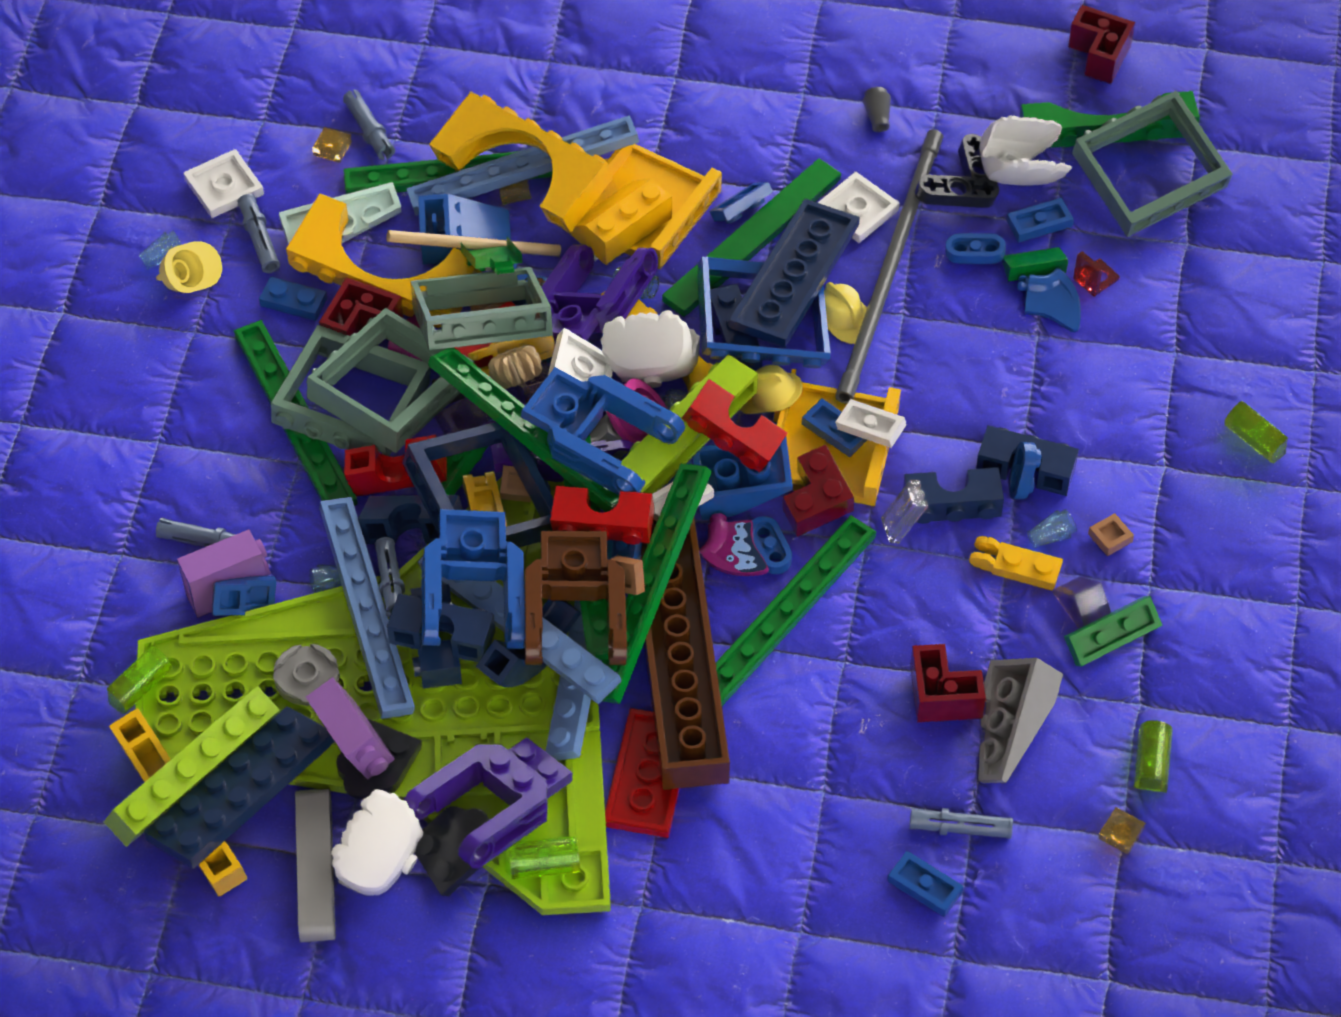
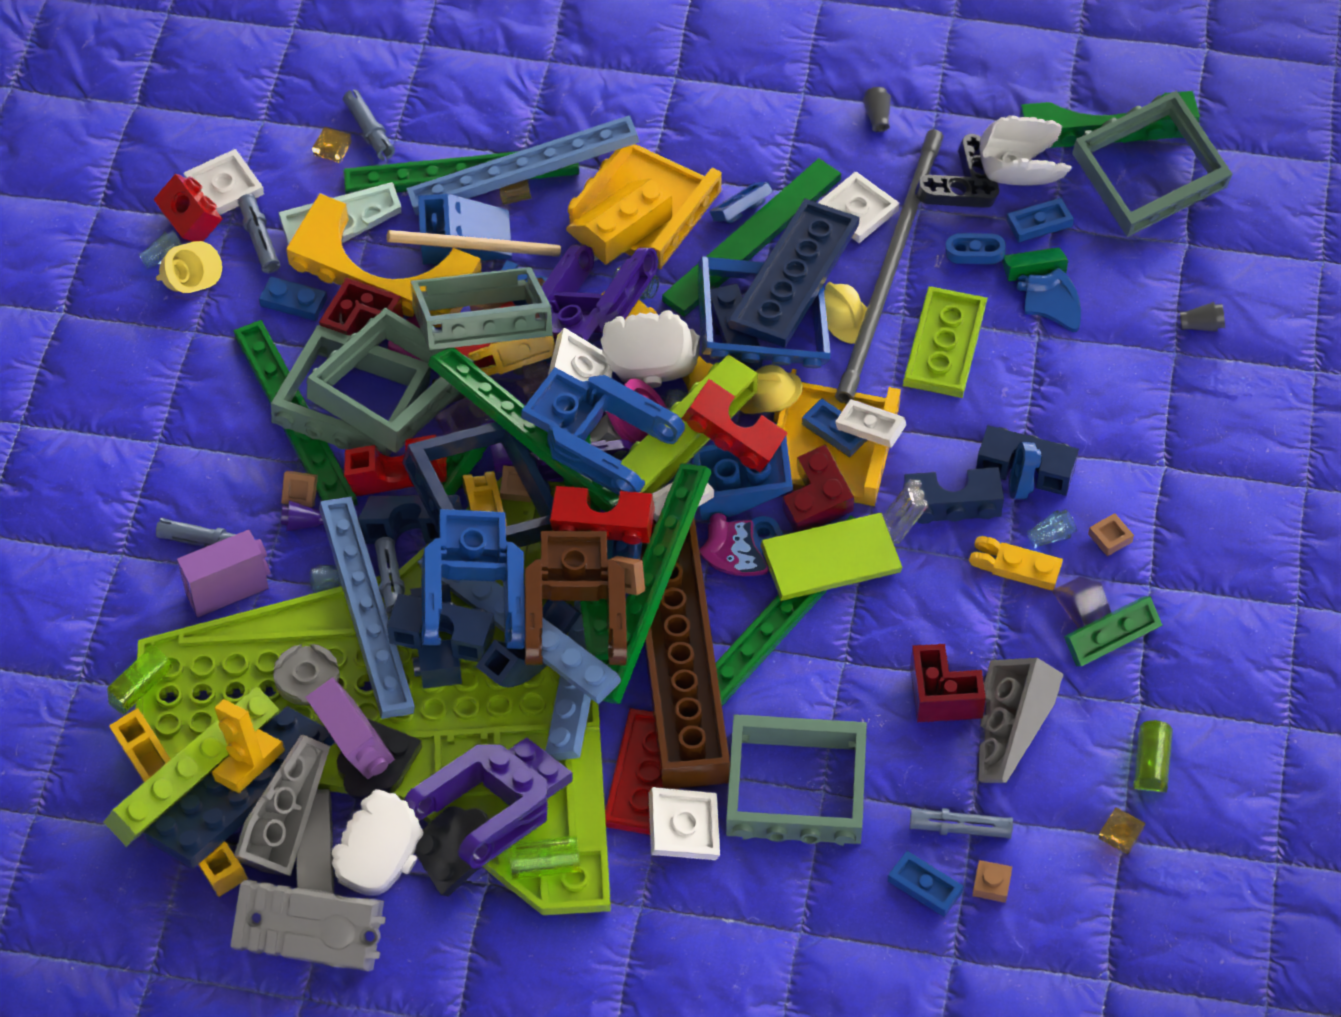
blue slope [212,576,276,616] -> none
yellow arch [429,91,613,233] -> none
green piece [461,237,522,275] -> none
tan gear [488,345,543,389] -> none
dark red brick [1068,5,1135,84] -> none
clear red bracket [1073,251,1120,297] -> none
clear neon green brick [1224,401,1288,463] -> none
none -> red brick [153,173,223,242]
none -> yellow bracket [212,699,285,794]
none -> light grey piece [230,880,386,971]
none -> light grey wedge [234,735,330,876]
none -> medium nougat plate [281,471,318,508]
none -> dark purple cone [281,500,324,532]
none -> white plate [649,787,720,860]
none -> sand green window [726,714,867,846]
none -> lime tile [761,513,902,601]
none -> lime tile [903,286,987,398]
none -> medium nougat plate [972,860,1012,903]
none -> dark grey cone [1180,302,1225,332]

